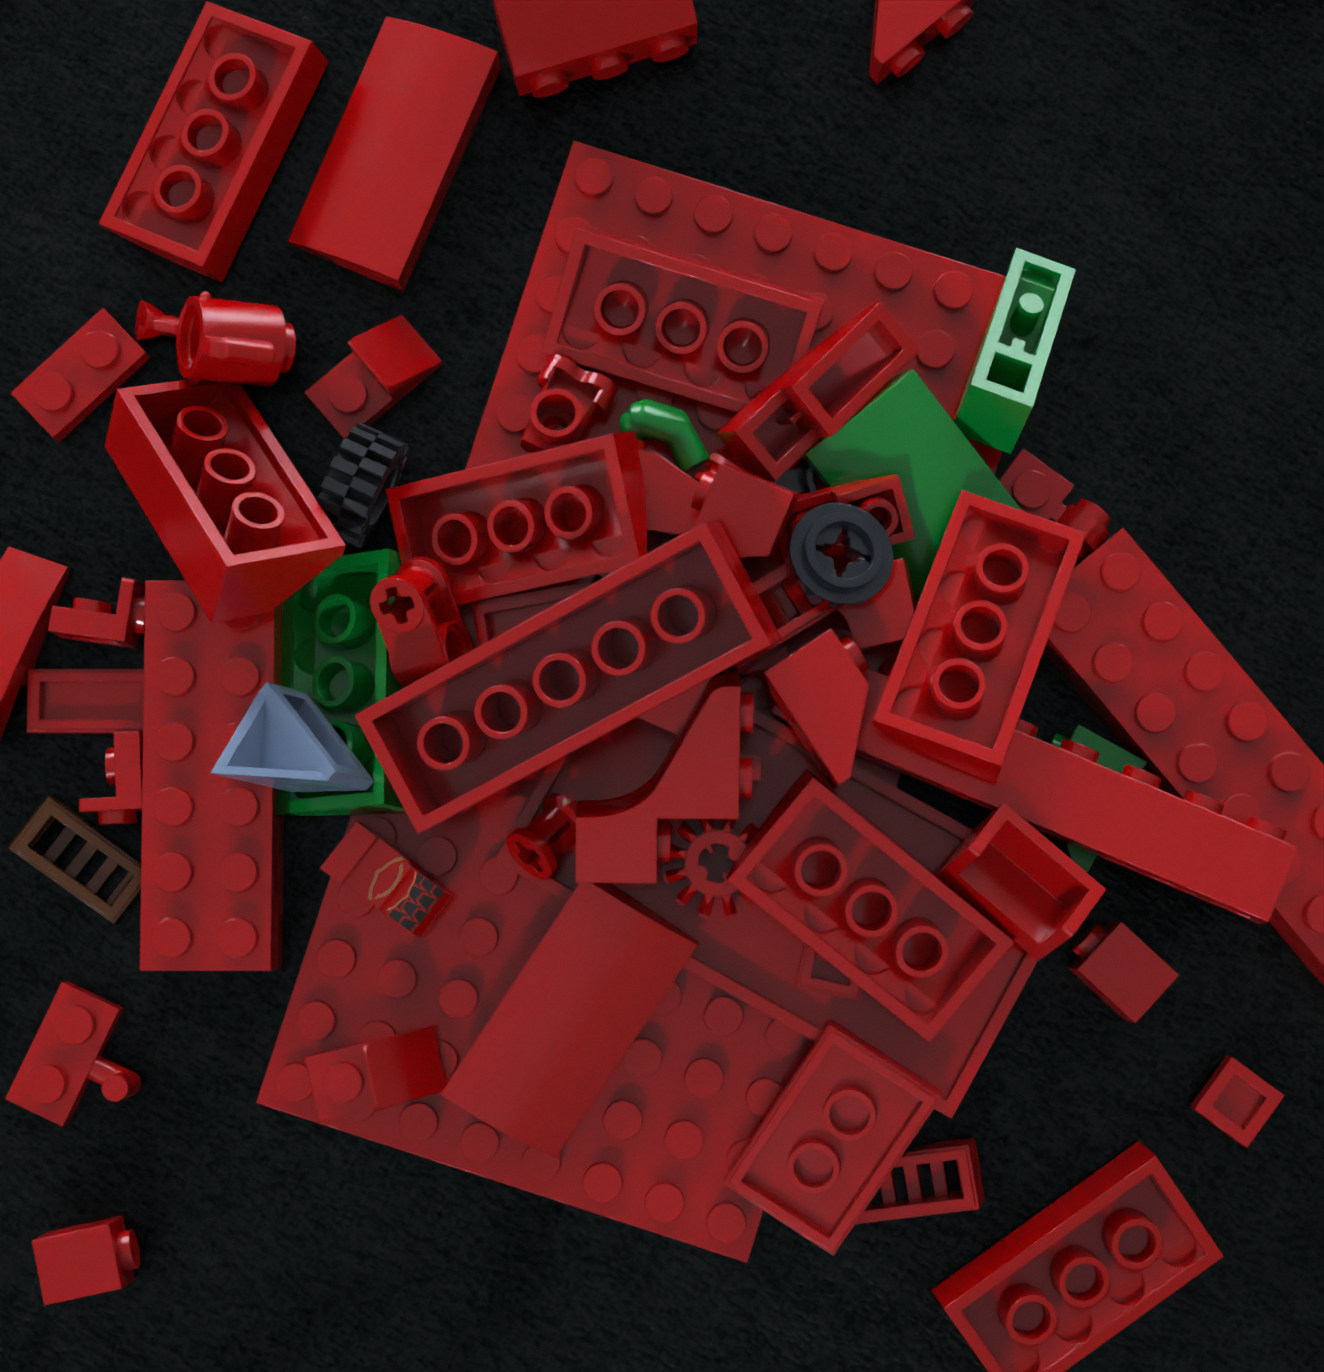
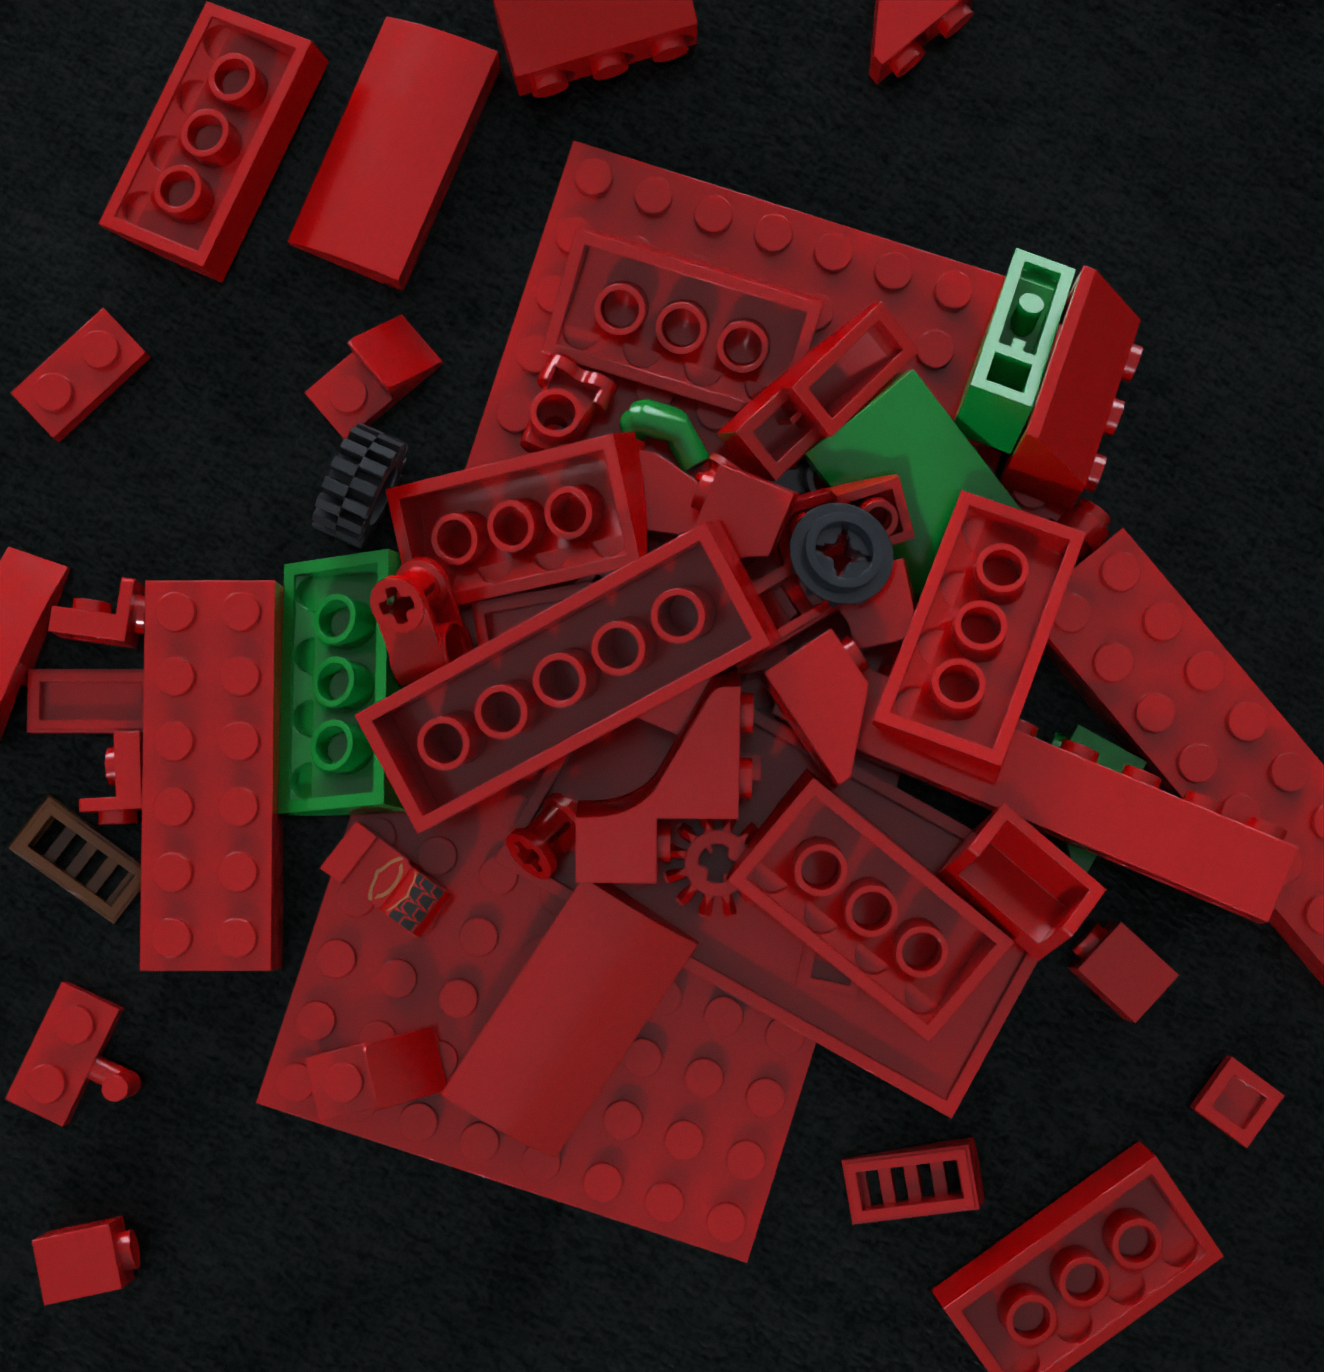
red slope [105,379,346,623] -> none
red piece [135,291,296,387] -> none
sand blue slope [211,682,374,792] -> none
red tile [723,1020,942,1256] -> none
none -> red slope [1000,265,1143,510]

